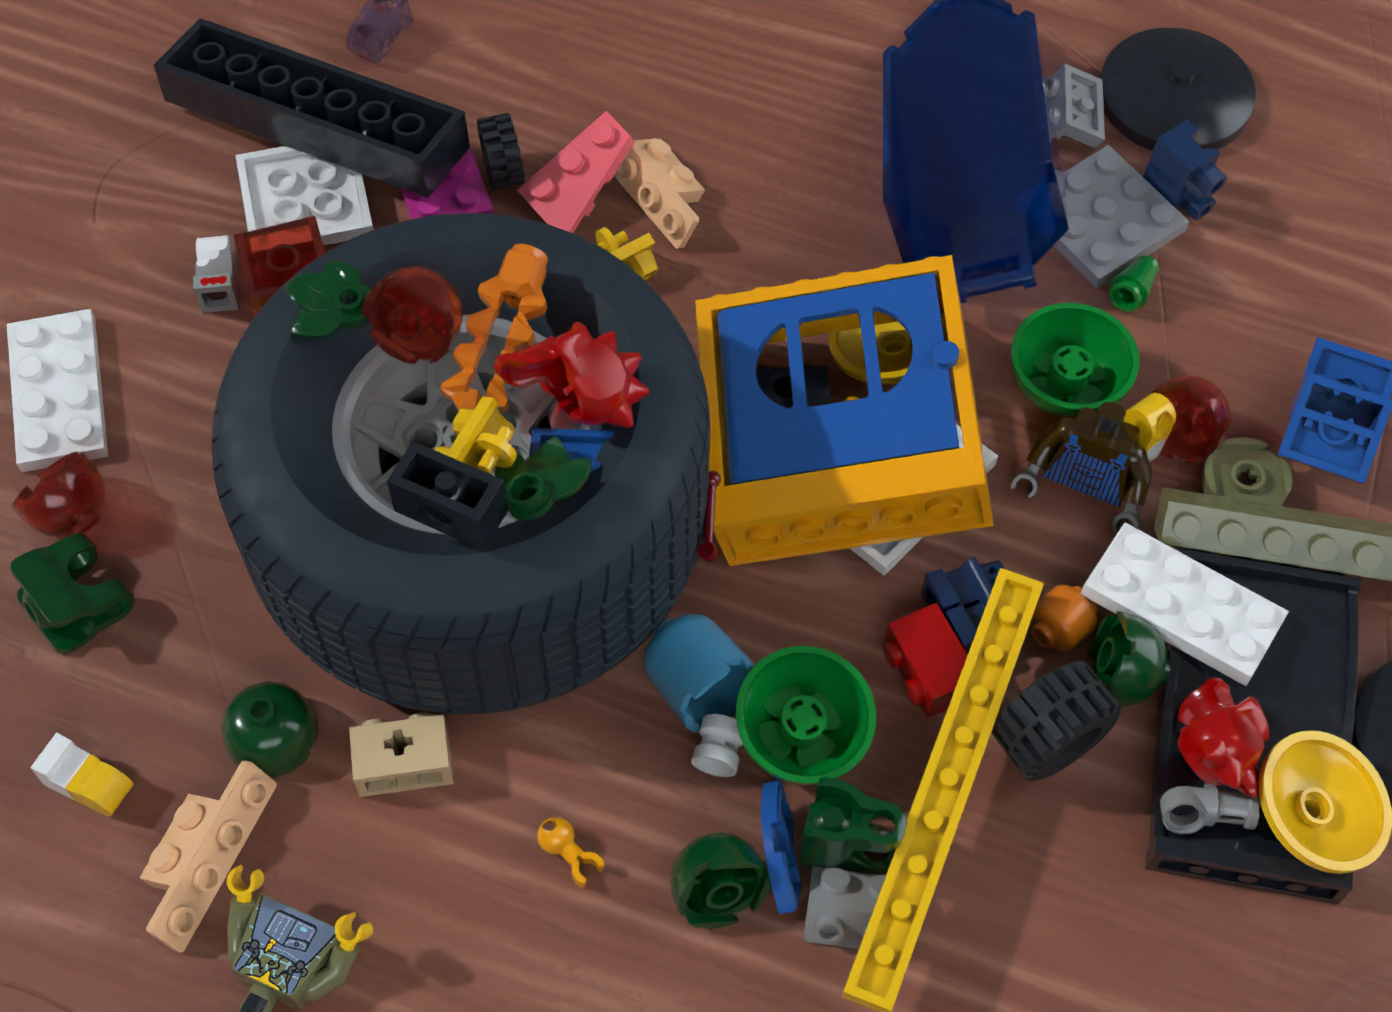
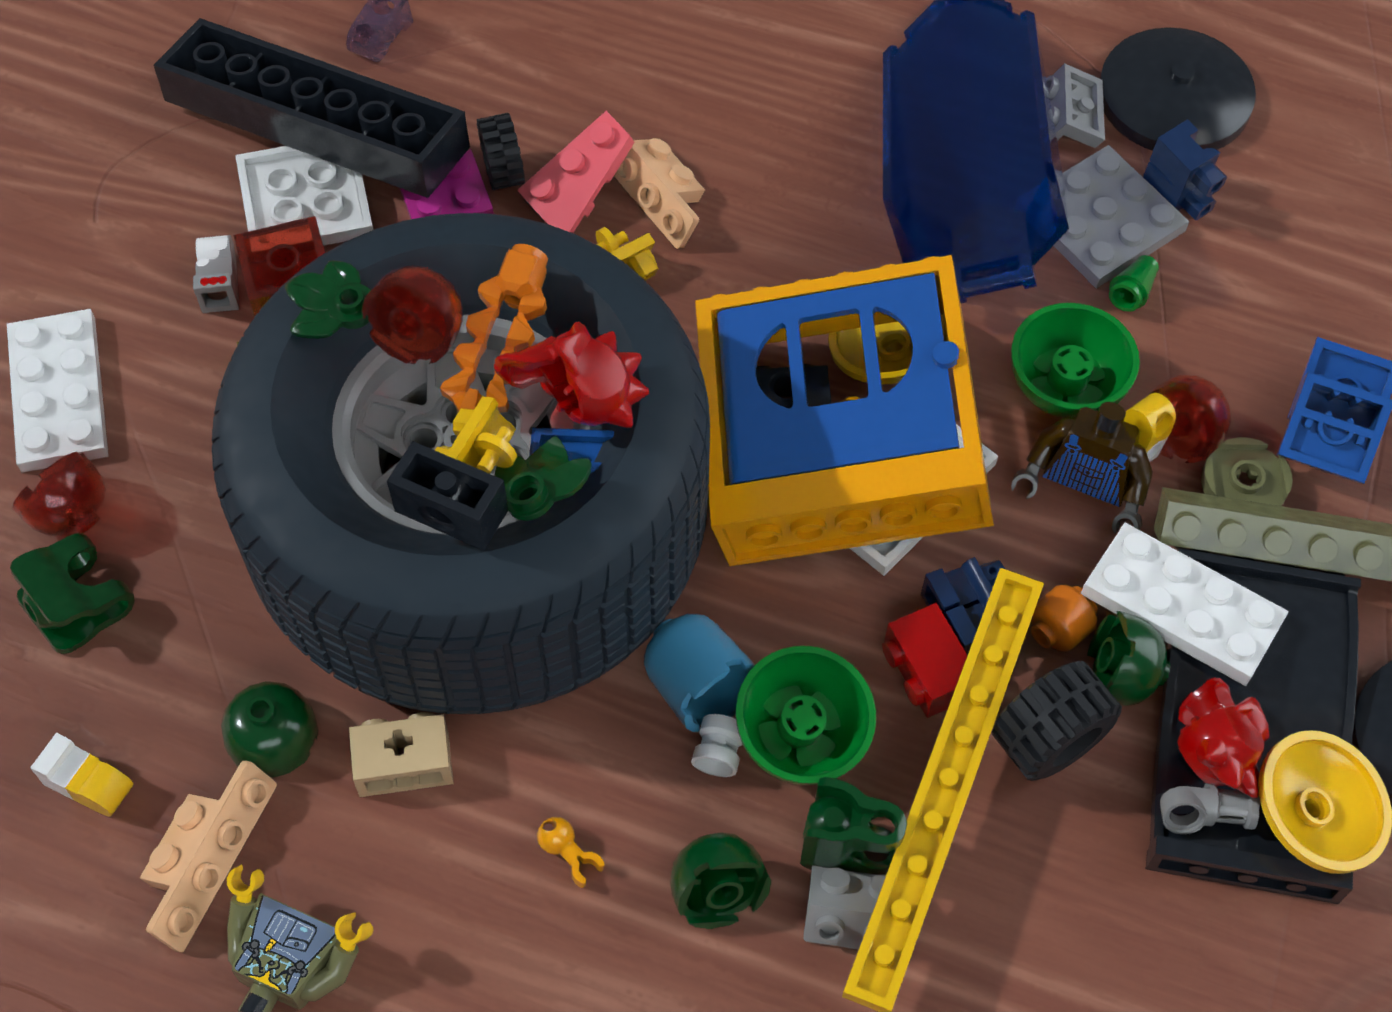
dark red hinge [698,471,721,562] -> none
blue tile [761,780,803,914] -> none

